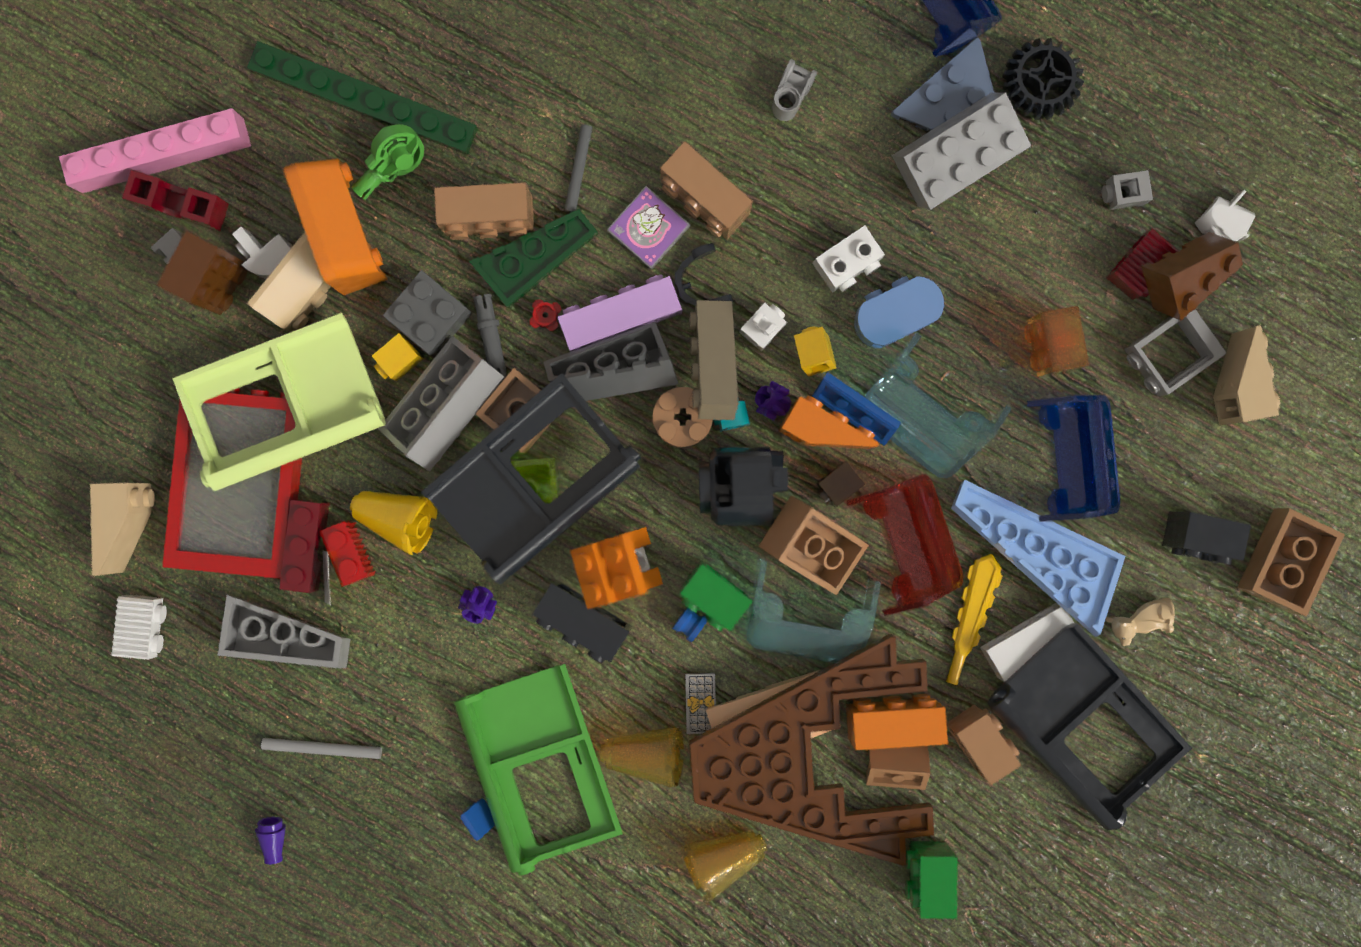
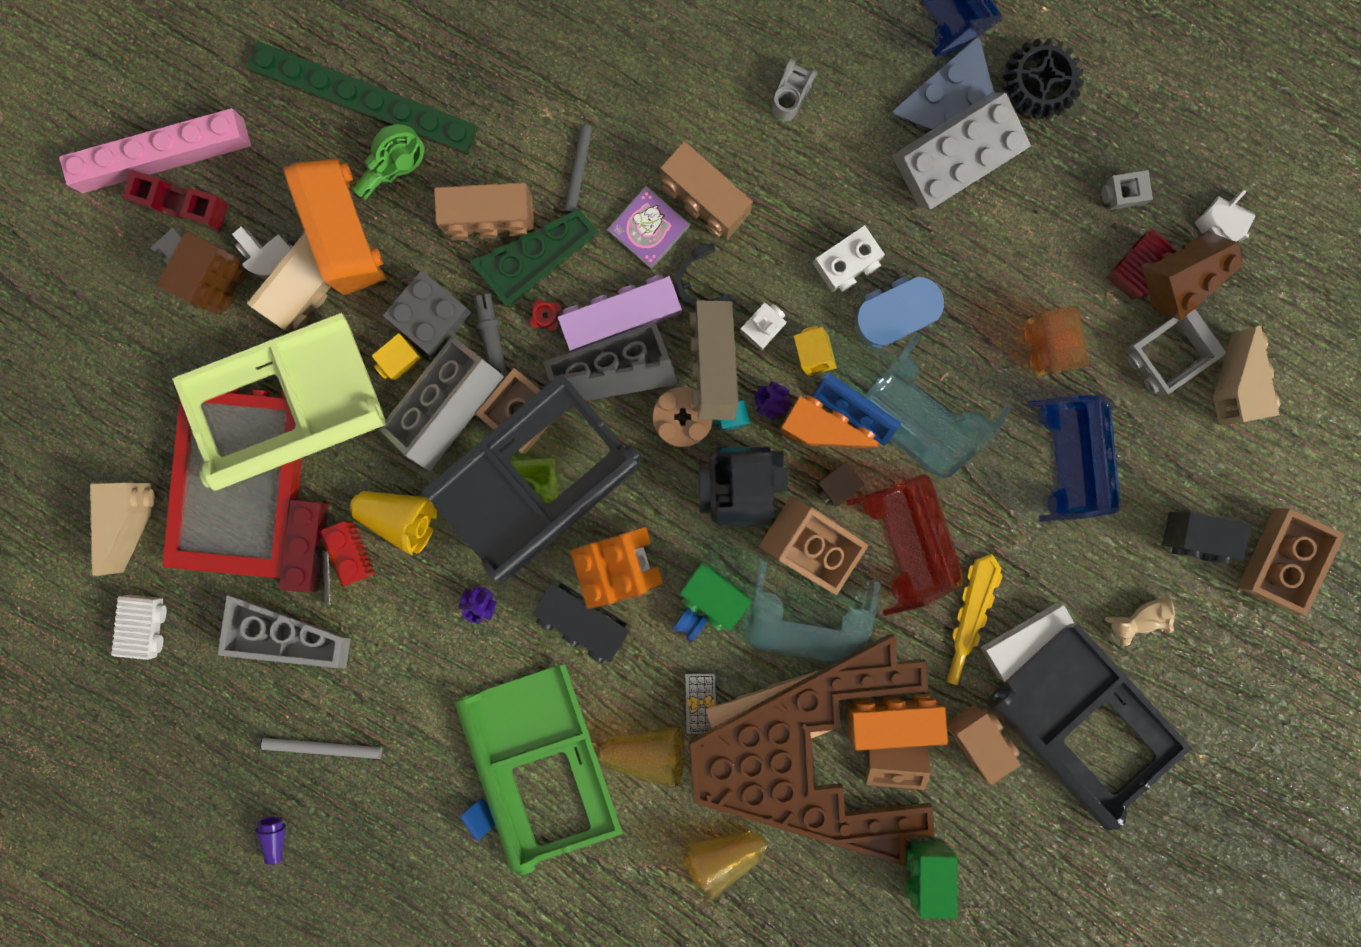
light blue wing [951,480,1125,637] -> none

